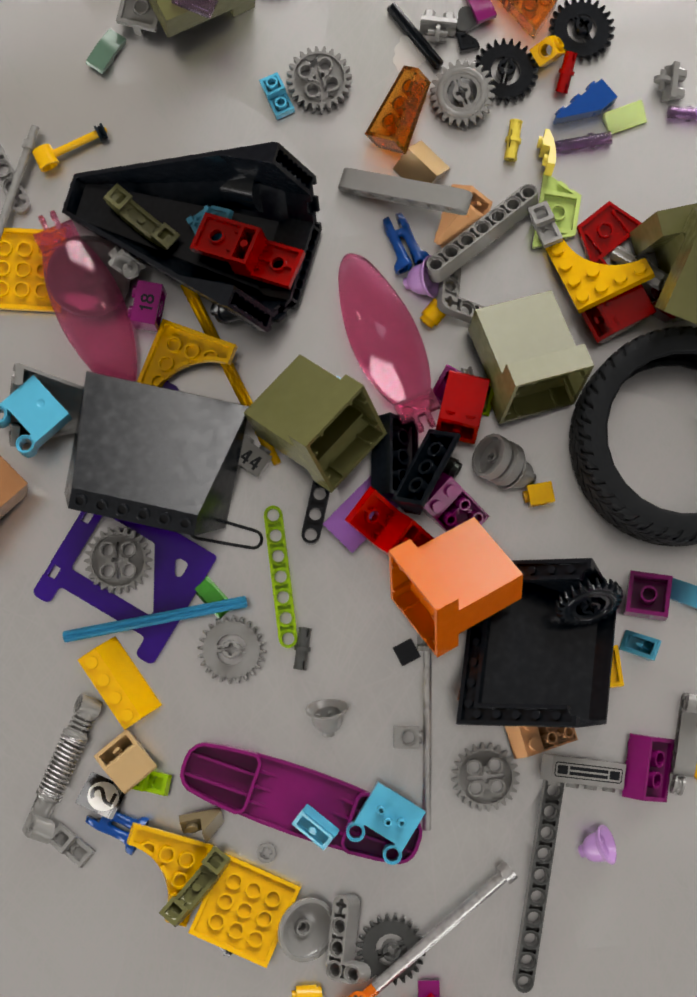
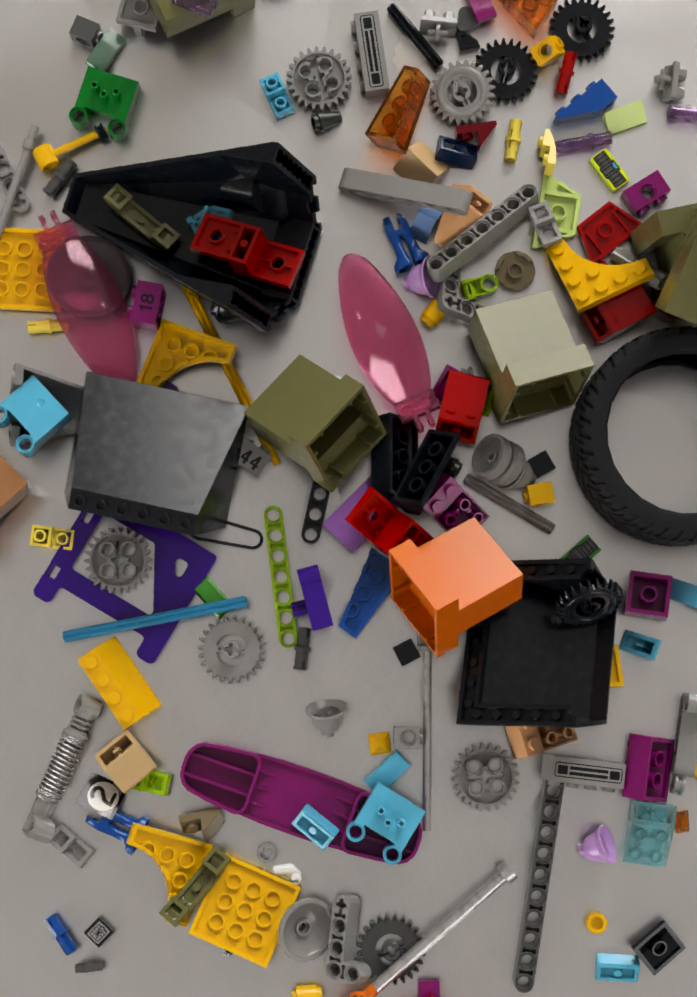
light grey hips [108,246,146,280] -> none
none -> light yellow pin [27,318,70,334]
none -> light yellow slope [29,525,75,550]
none -> dark grey pin [43,158,77,198]
none -> blue axle [44,913,77,955]
none -> dark grey brick [69,15,103,49]
none -> green piece [69,66,141,142]
none -> dark grey tile [75,961,103,973]
none -> tile [84,916,114,947]
none -> white arm [273,863,303,885]
none -> dark purple piece [291,564,333,631]
none -> pearl dark grey cone [311,111,342,132]
none -> blue wing [339,547,391,639]
none -> light grey brick [350,10,390,98]
none -> medium azure slope [364,750,411,790]
none -> yellow slope [368,731,392,755]
none -> medium blue slope [411,208,442,244]
none -> dark blue slope [435,135,477,170]
none -> dark red slope [455,121,497,153]
none -> lime piece [460,274,499,302]
none -> light grey axle [463,474,555,534]
none -> dark tan tile [494,251,535,292]
none -> black tile [527,450,556,479]
none -> tile [560,534,601,559]
none -> yellow tile [585,911,607,934]
none -> tile [589,148,630,193]
none -> medium azure slope [595,953,640,982]
none -> magenta brick [620,170,671,216]
none -> clear light blue slope [623,798,677,868]
none -> black slope [631,920,686,976]
none -> clear orange slope [669,810,689,833]

